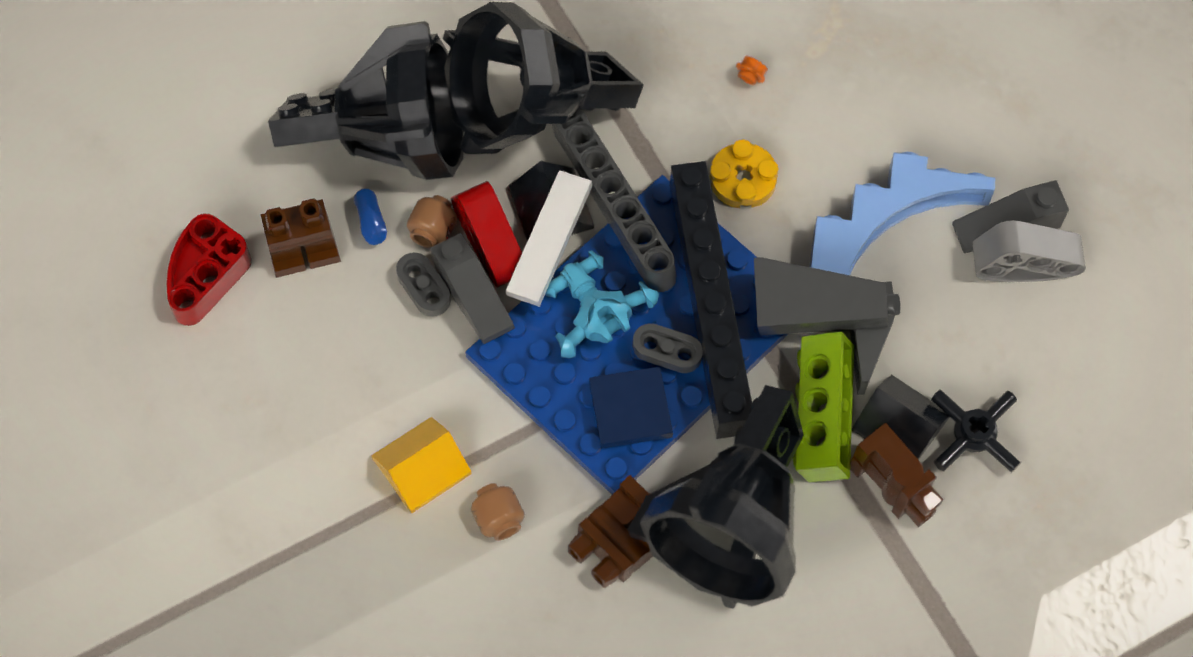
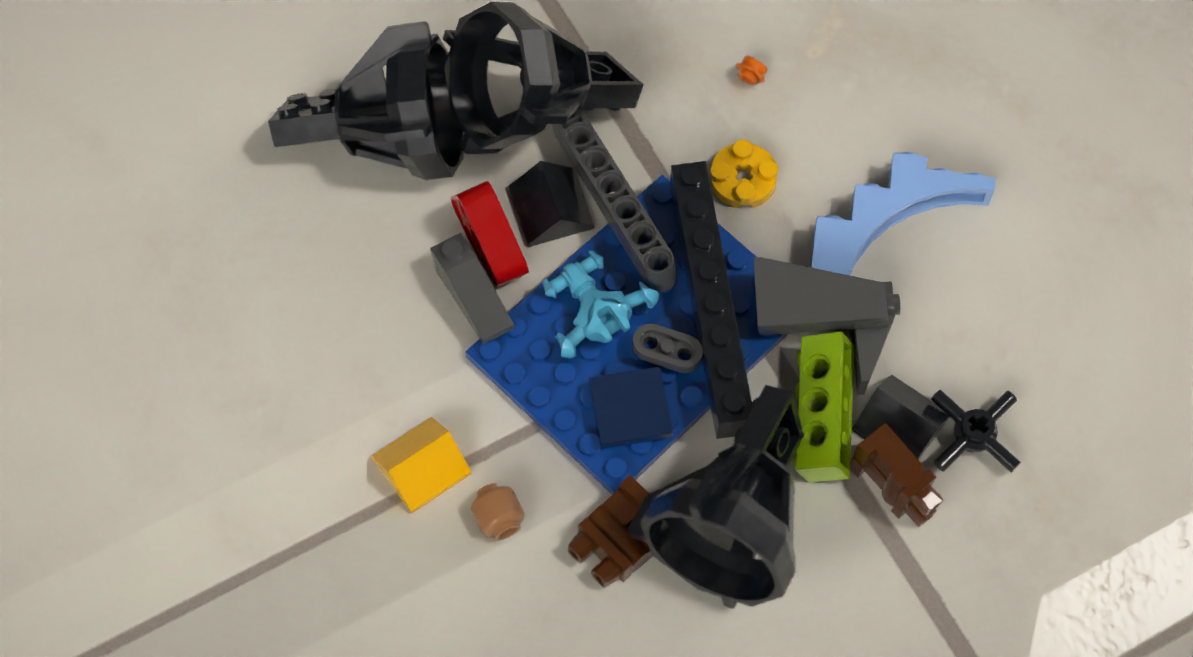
red beam [166,213,252,326] -> none
reddish brown hips [261,198,341,278] -> none
blue piece [354,189,387,245] -> none
dark grey plate [396,253,451,316] -> none
medium nougat head [407,195,458,248] -> none
white tile [506,170,592,307] -> none
dark grey slope [952,180,1069,254] -> none
light grey beam [972,220,1086,282] -> none

